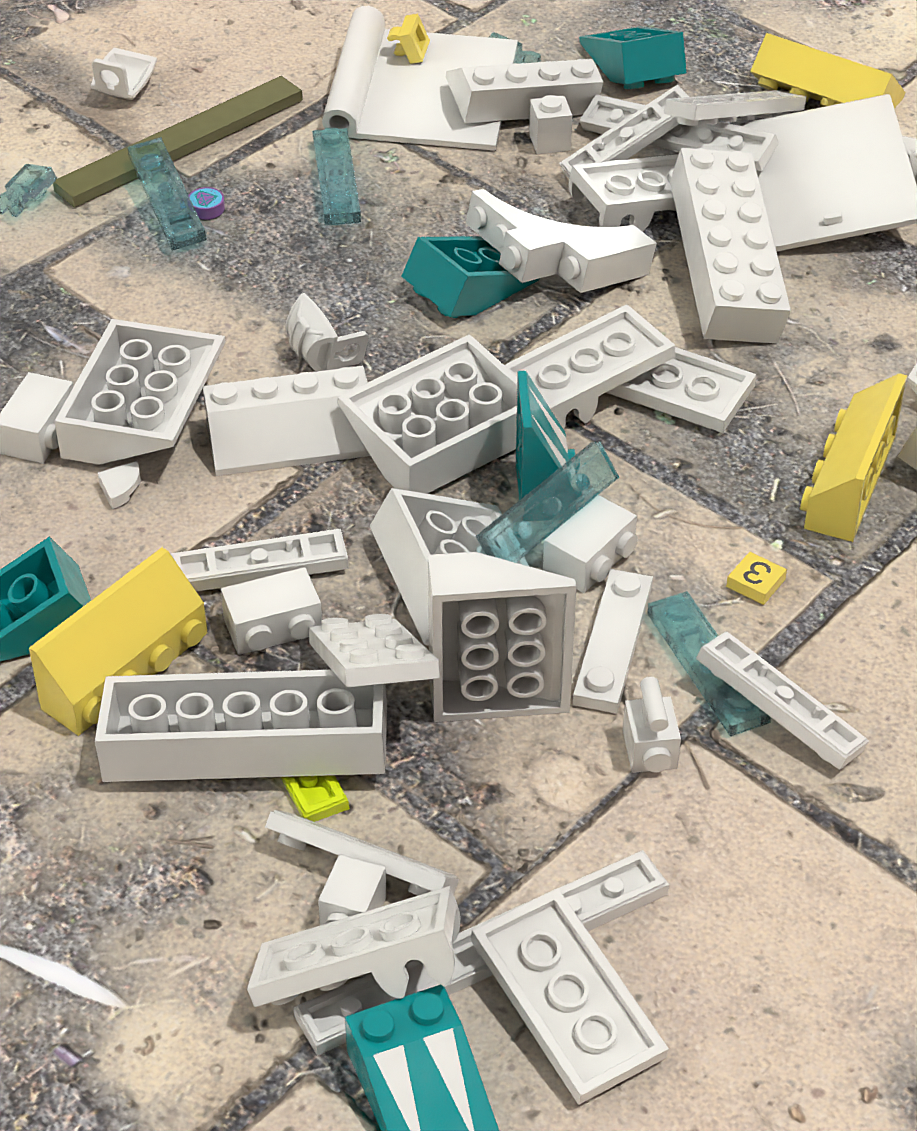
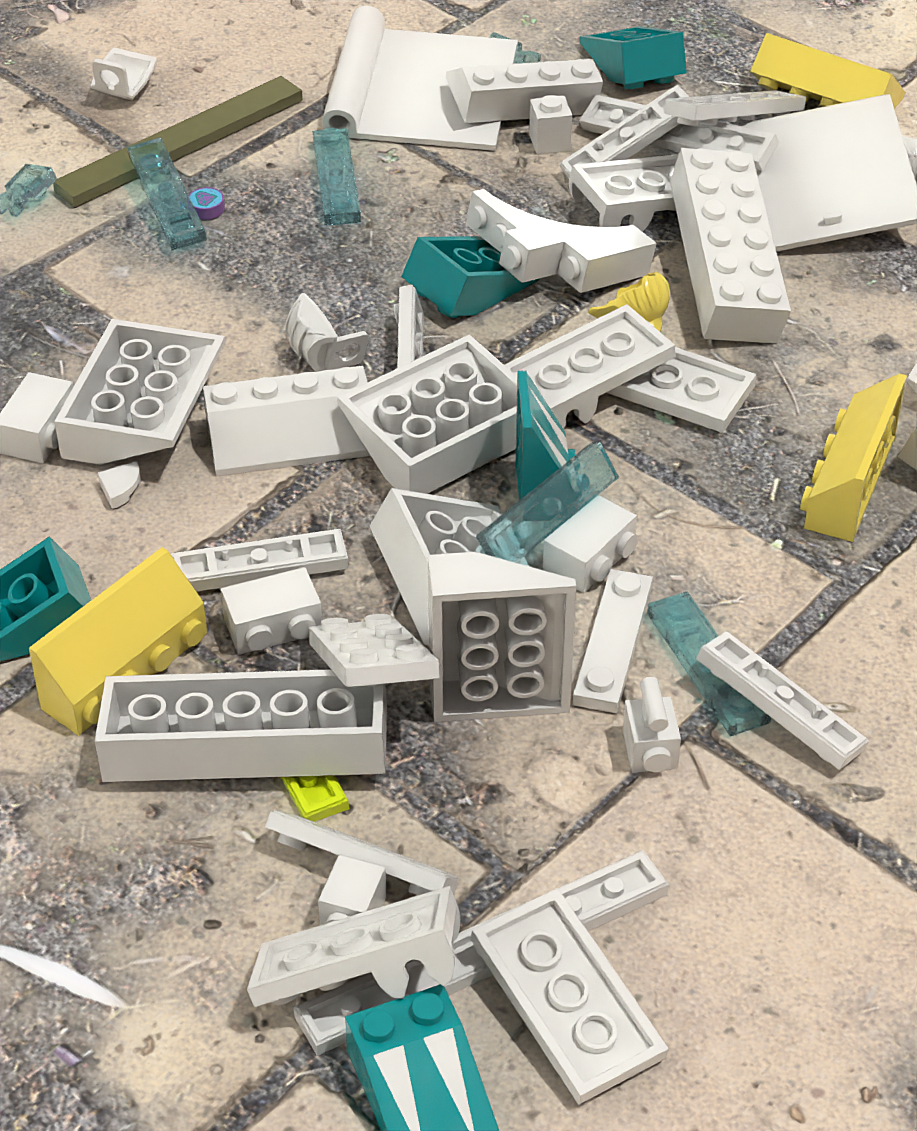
light yellow tile [387,13,430,64] -> none
light yellow tile [726,552,787,605] -> none
none -> white plate [394,285,424,368]
none -> light yellow hair [588,272,670,332]

